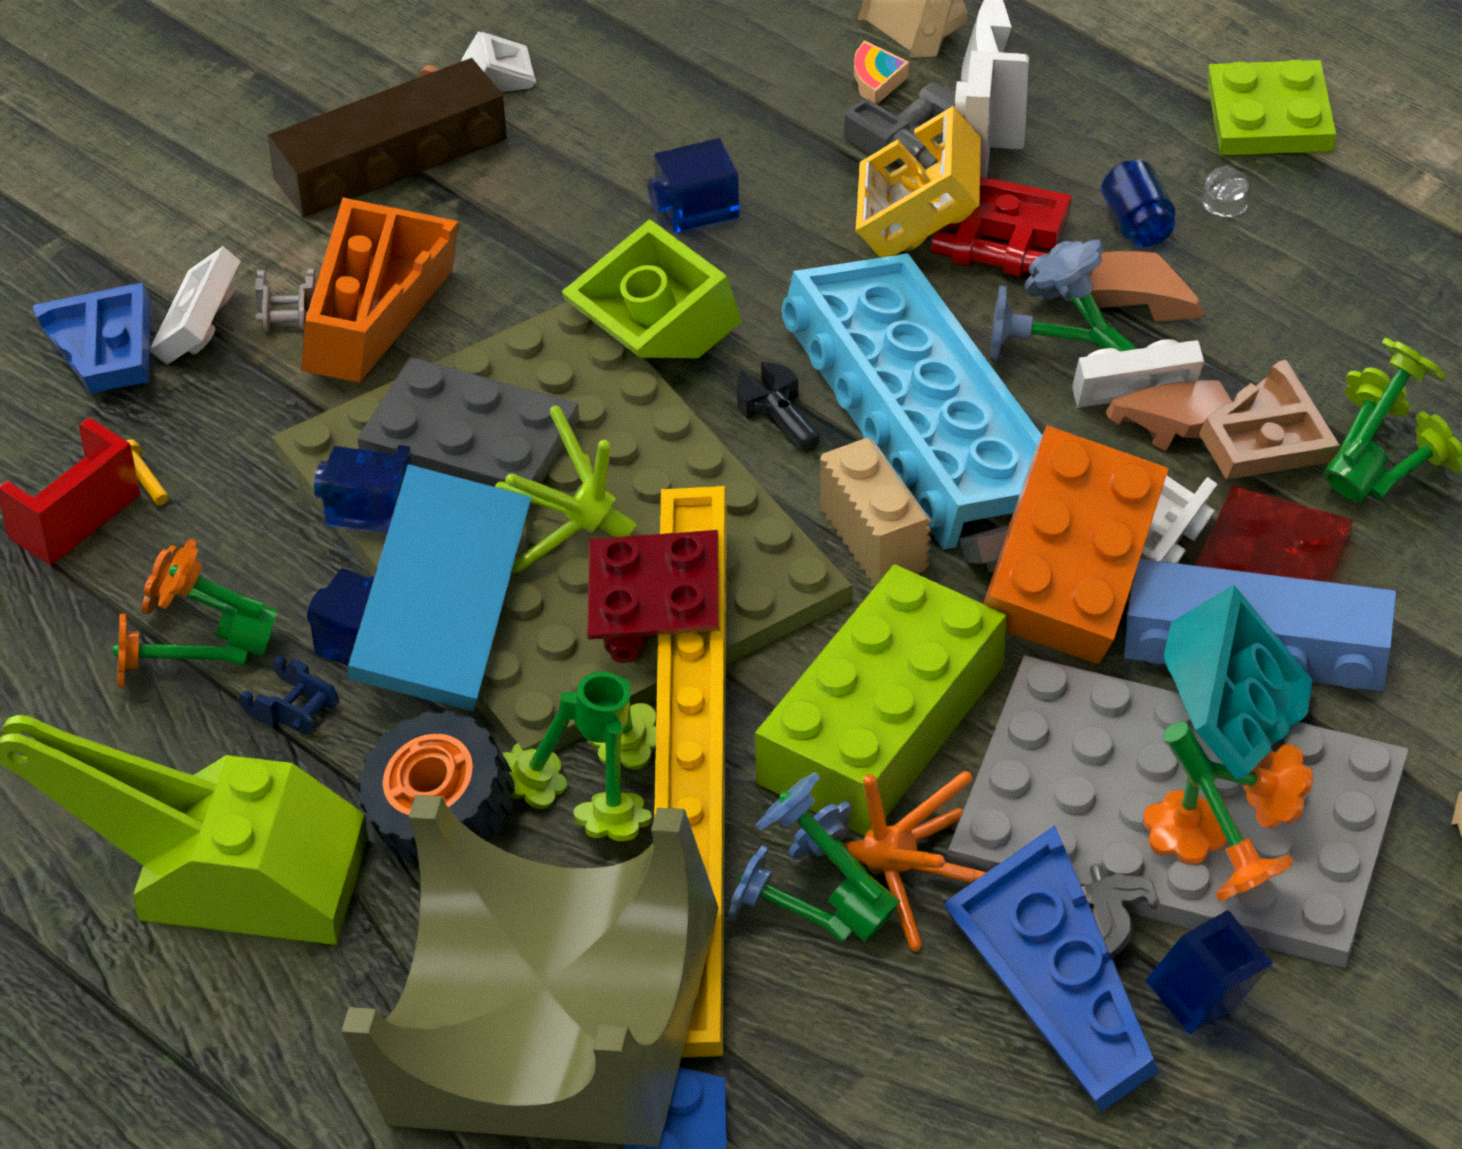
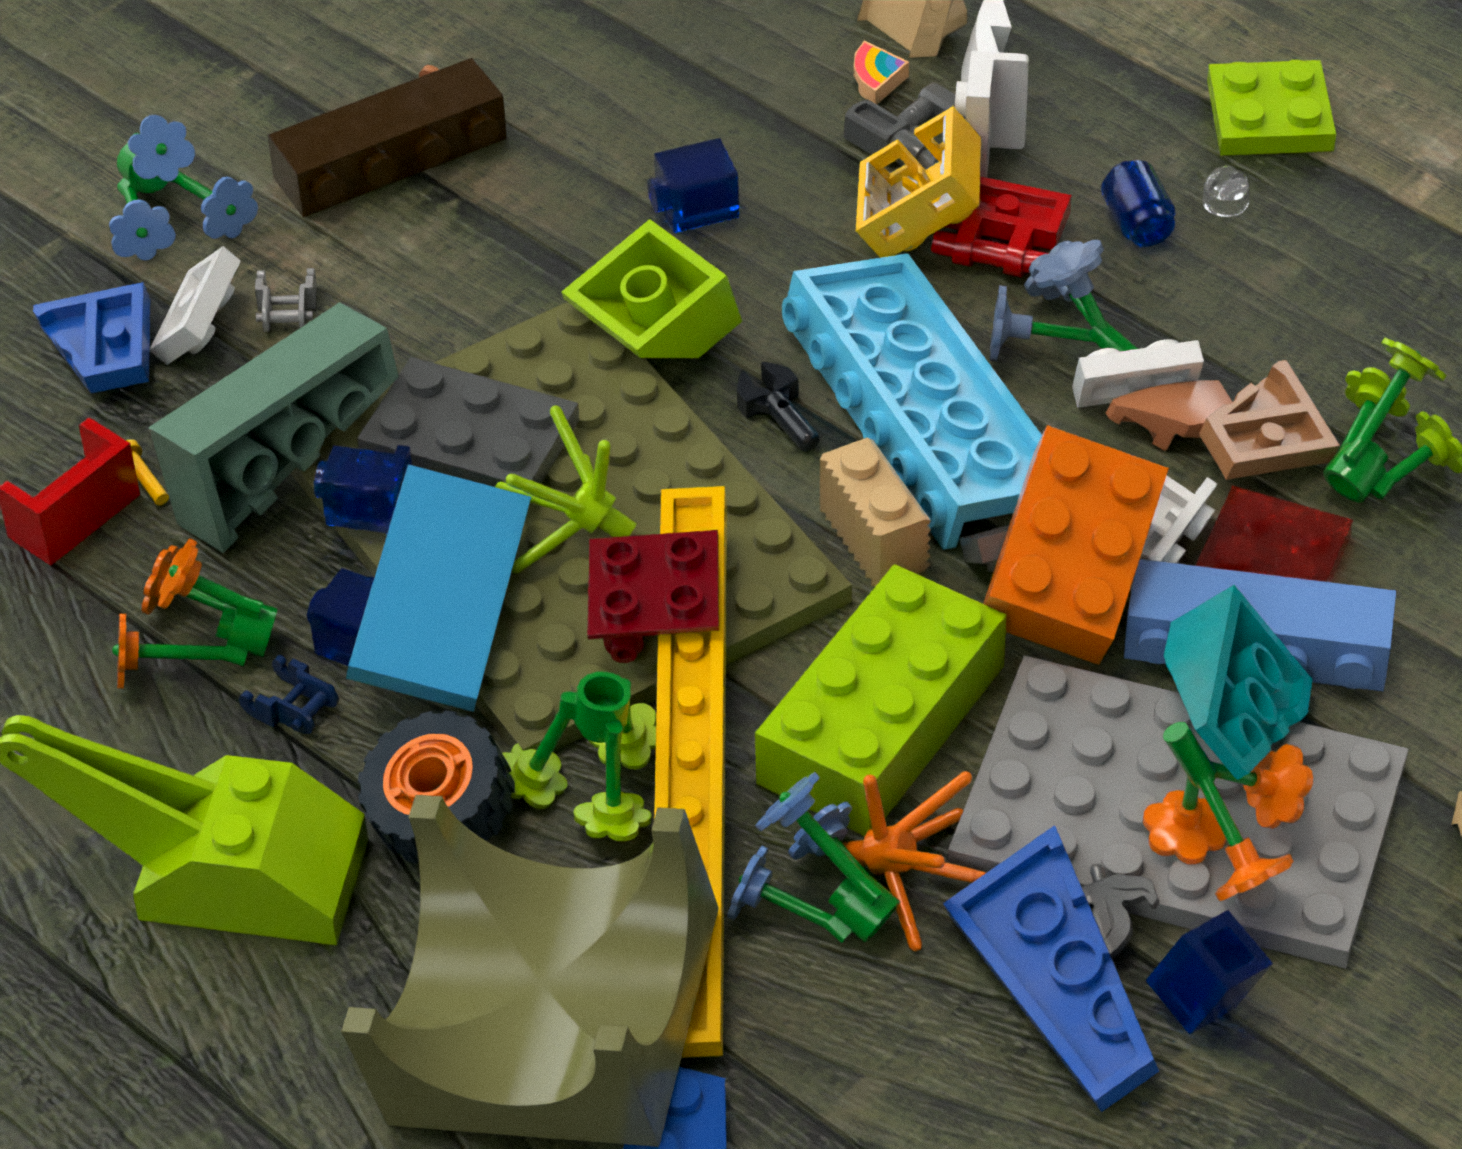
orange wedge [301,198,459,383] -> none
white slope [461,32,536,93] -> none
nougat slope [1090,251,1204,322] -> none
none -> medium blue plant [109,115,258,260]
none -> sand green wedge [148,302,399,553]

